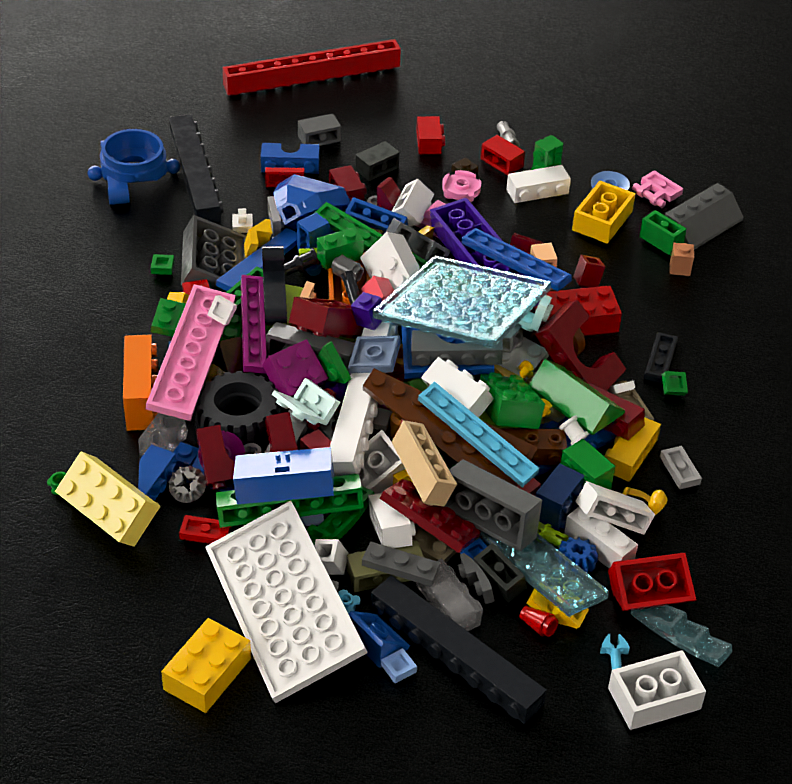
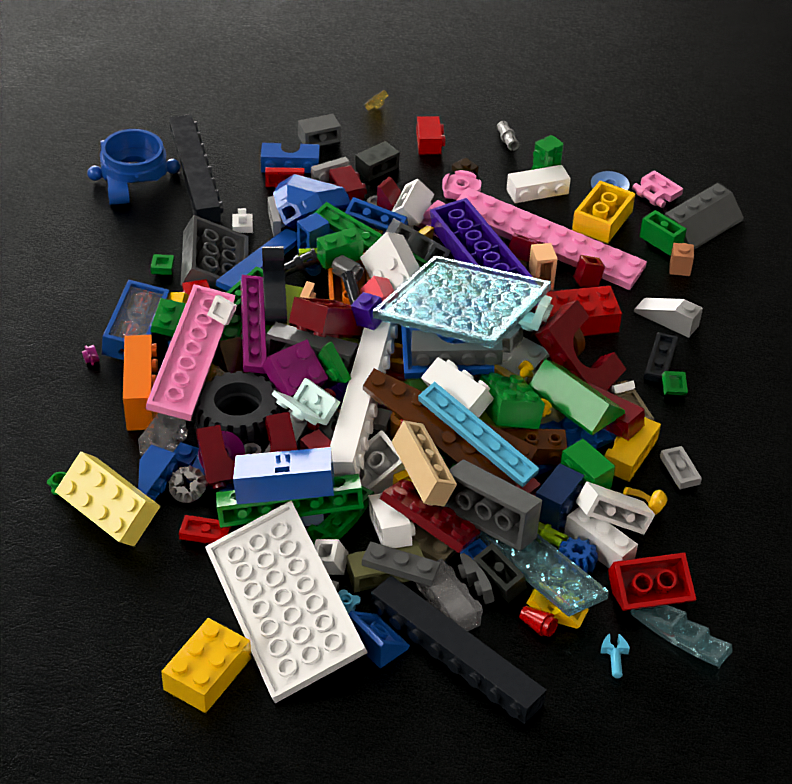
red brick [223,39,401,95] -> none
yellow slope [244,219,272,258] -> none
sand blue tile [348,336,401,373] -> none
light blue plate [381,648,417,683] -> none
blue tile [462,228,572,291] -> none
red brick [481,135,525,175] -> none
white bush [559,416,589,445] -> none
white brick [608,650,706,730] -> none
none -> magenta plate [82,345,99,366]
none -> brick [102,279,170,360]
none -> light grey plate [311,157,349,183]
none -> clear yellow plate [364,90,389,110]
none -> bright pink plate [457,187,647,290]
none -> light grey slope [634,298,703,338]

